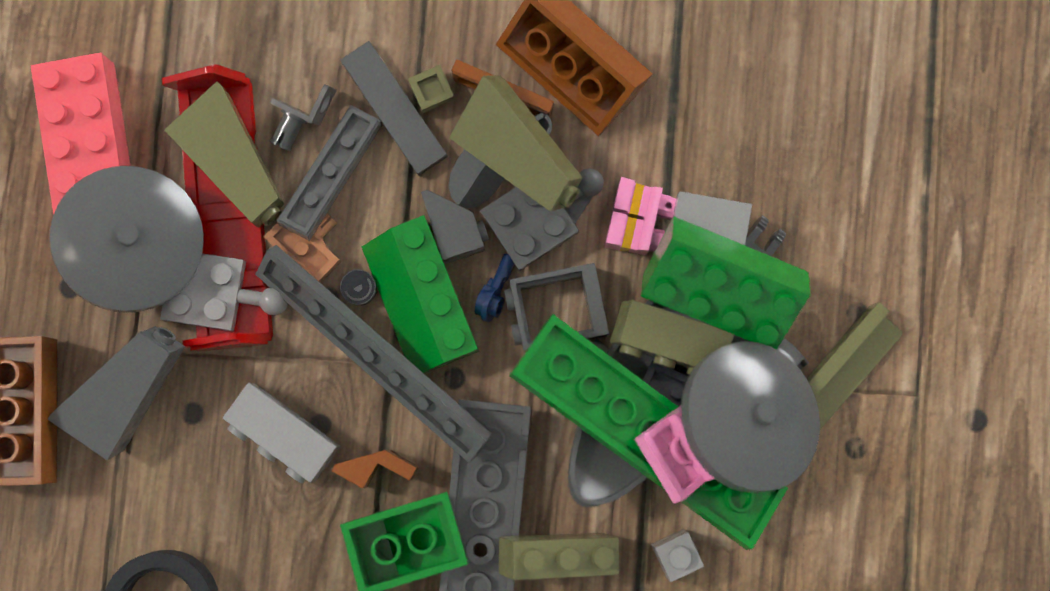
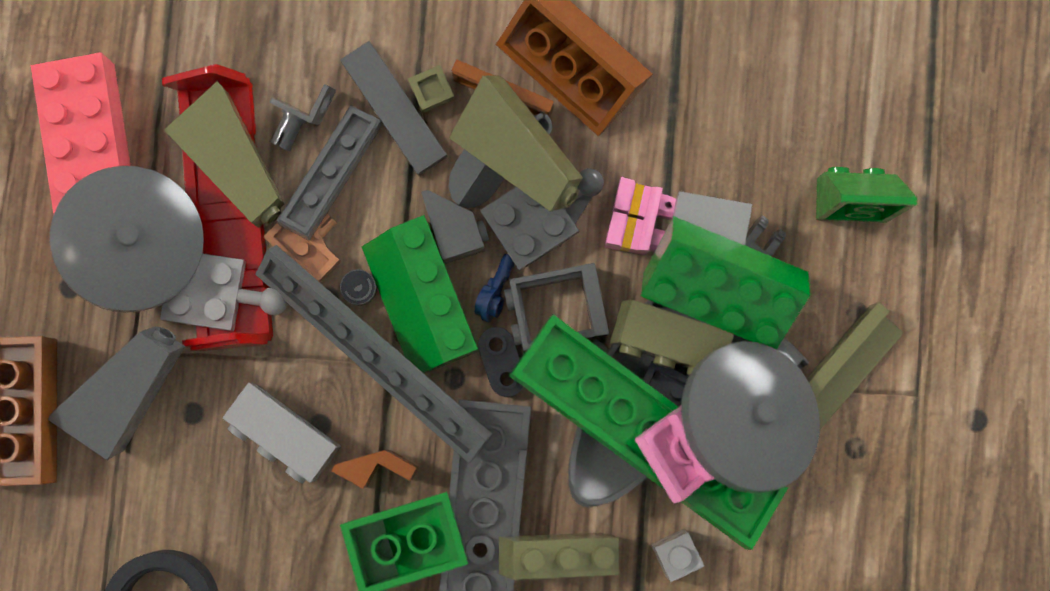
none -> black plate [478,327,523,397]
none -> green slope [816,167,917,223]

